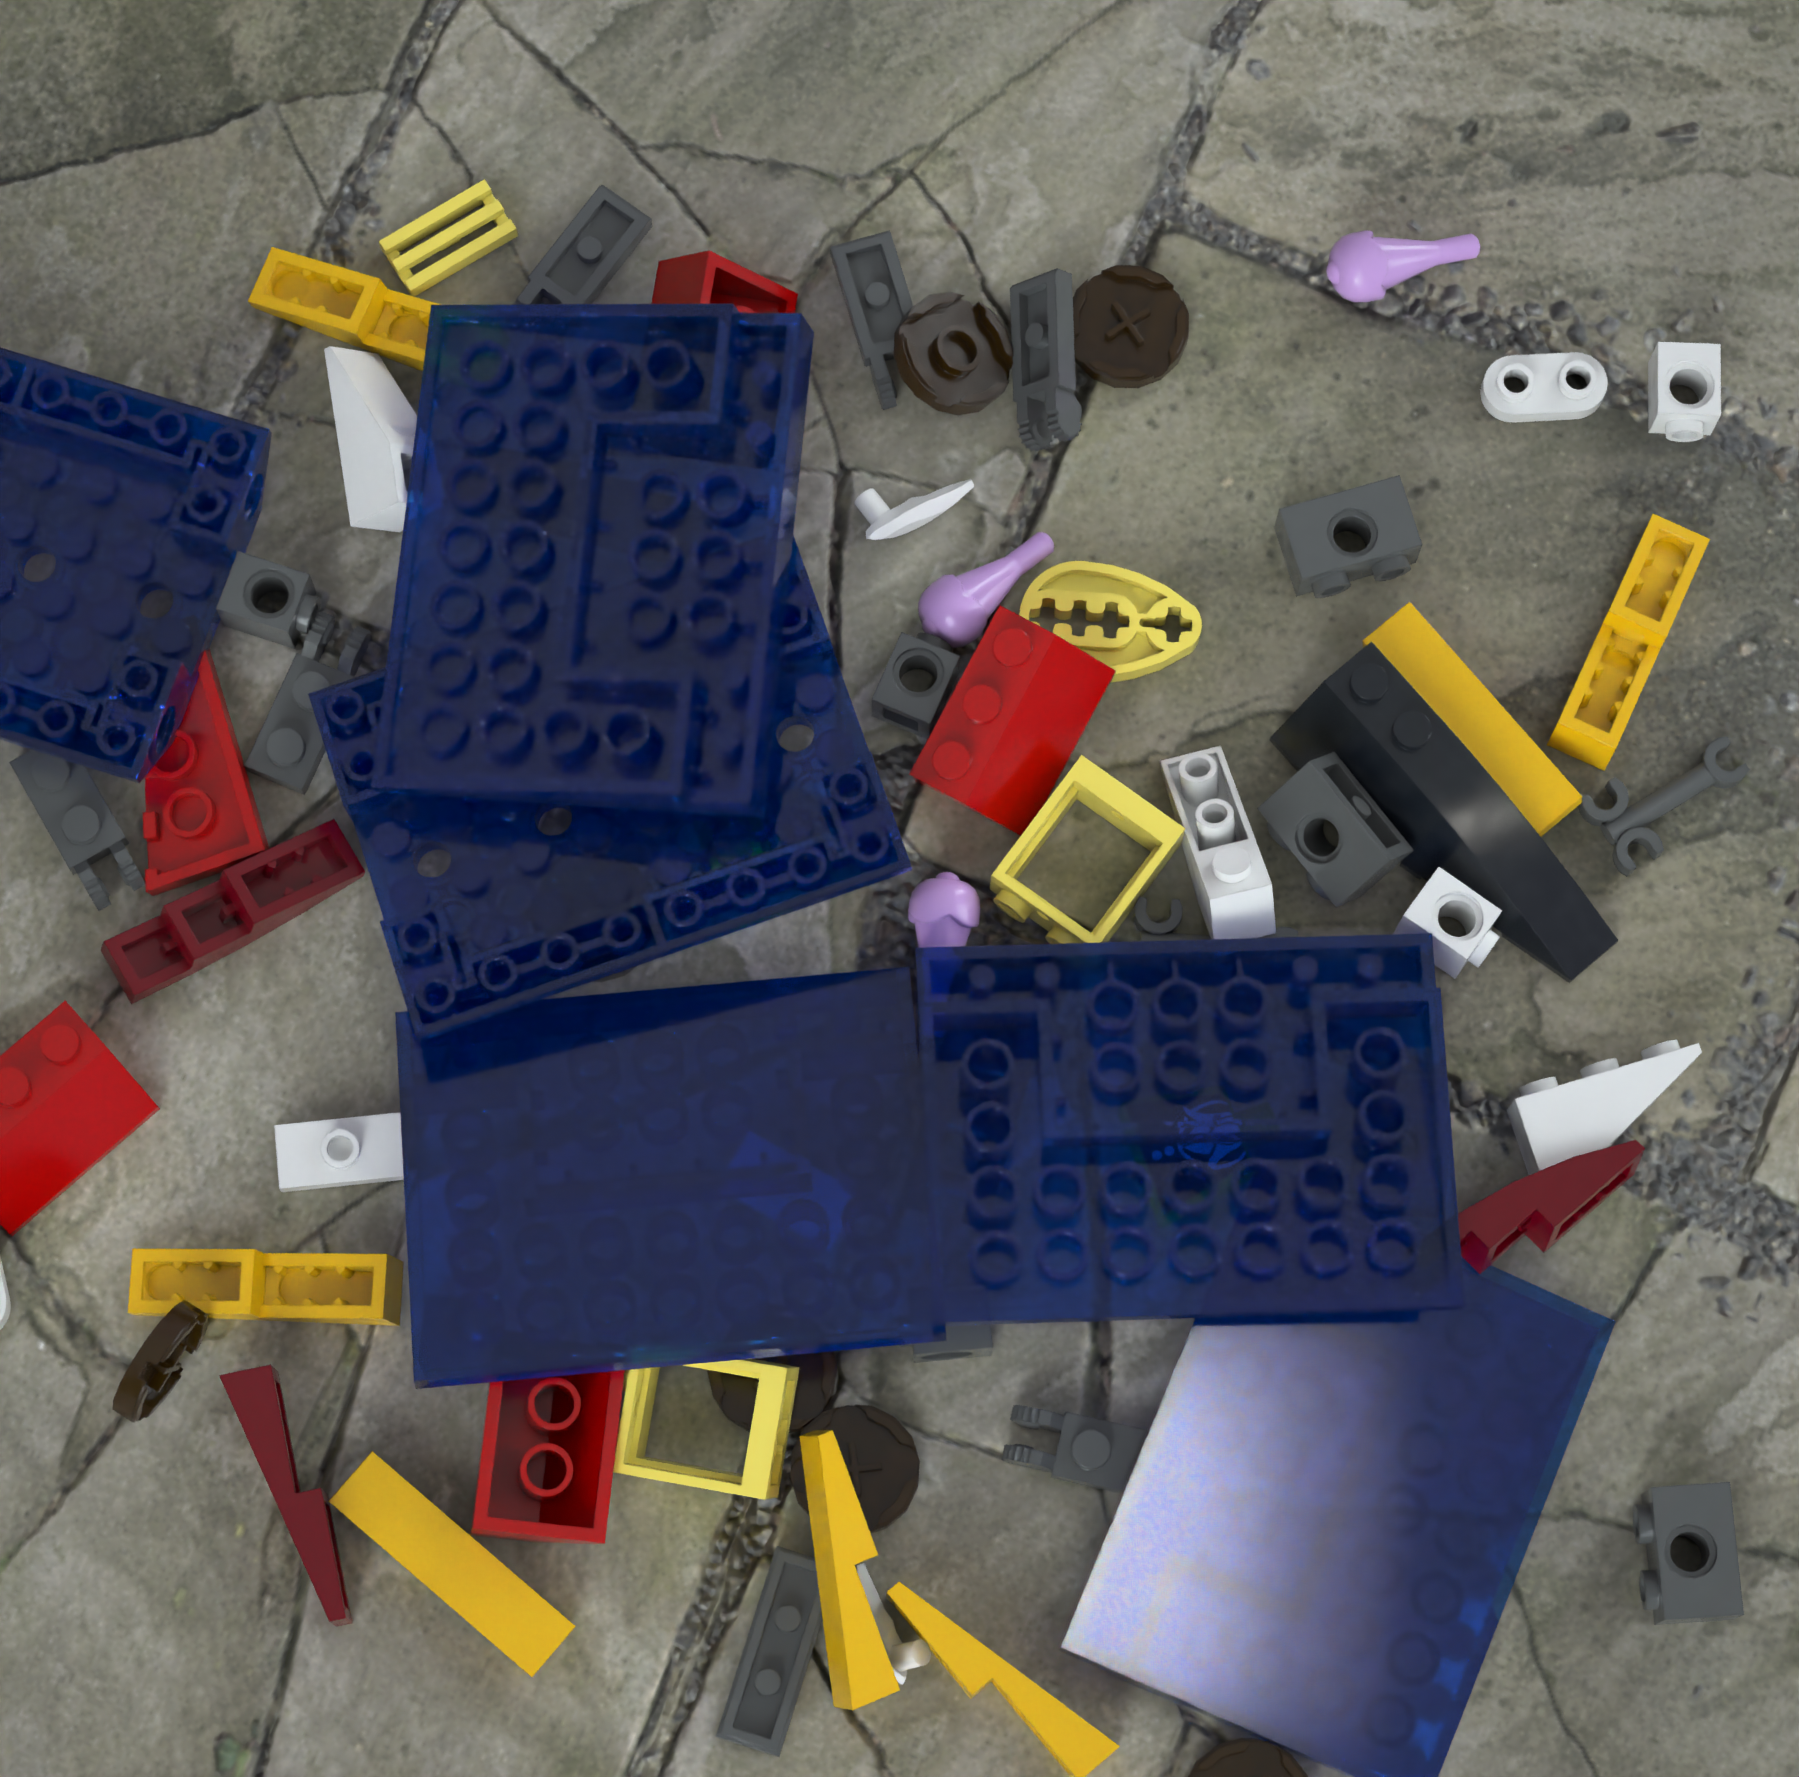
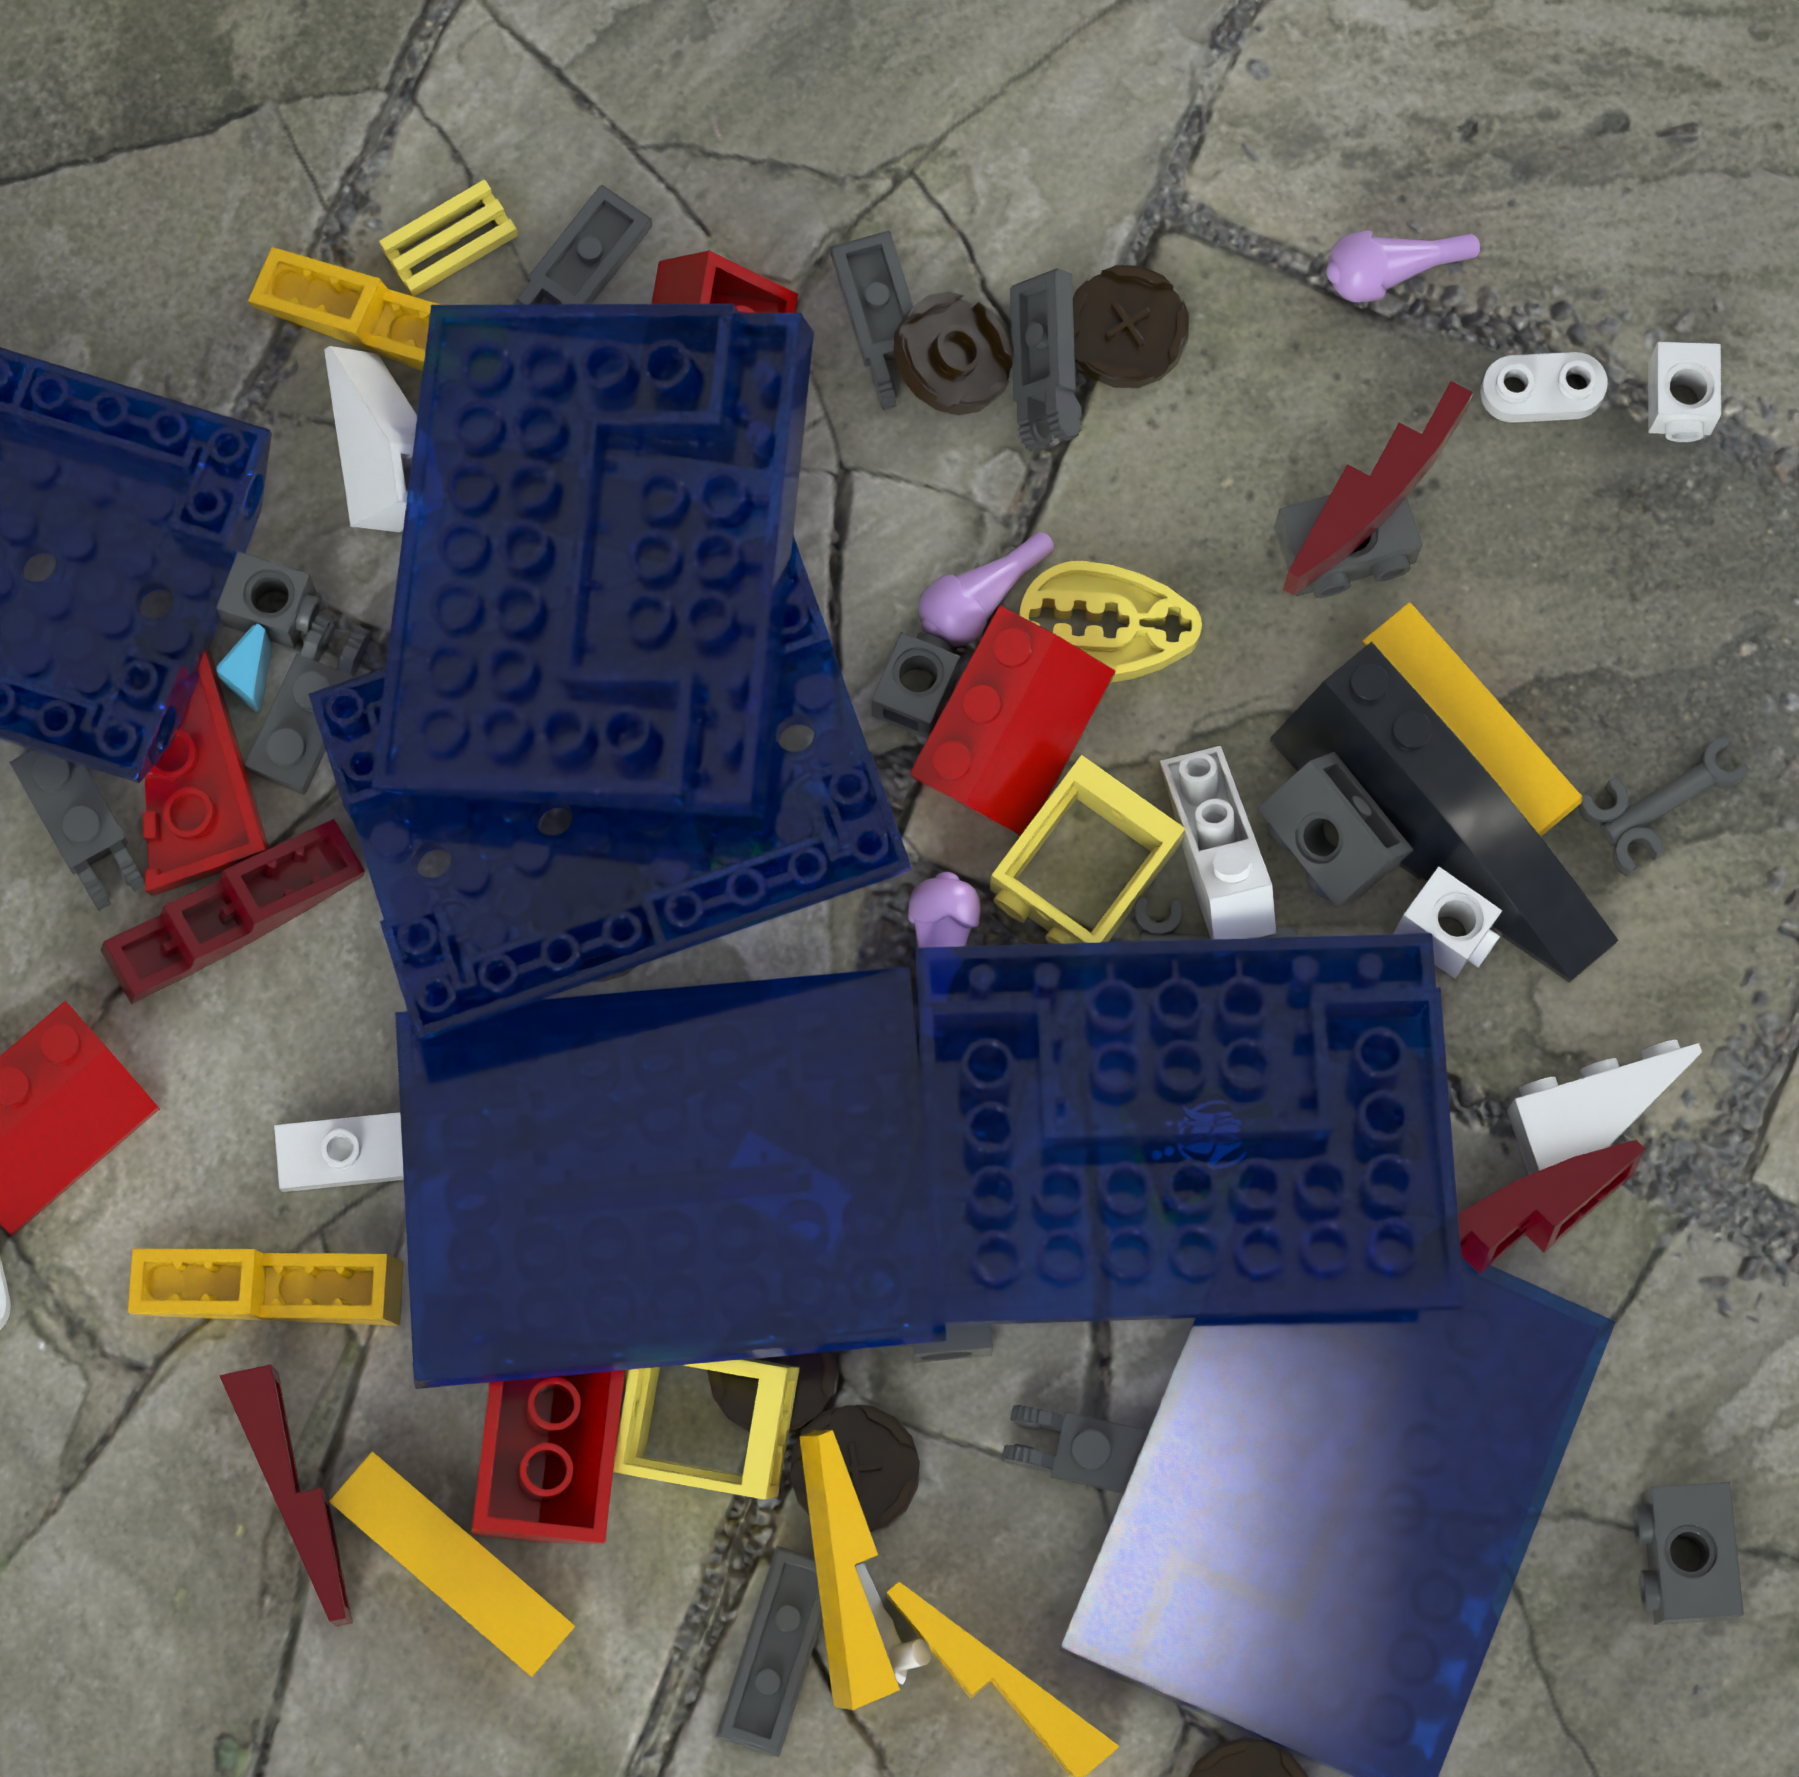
dark brown tile [112,1300,208,1423] -> none
white bar [854,479,974,540] -> none
yellow slope [1547,514,1710,771] -> none
none -> medium azure slope [216,623,272,714]
none -> dark red slope [1283,381,1473,595]

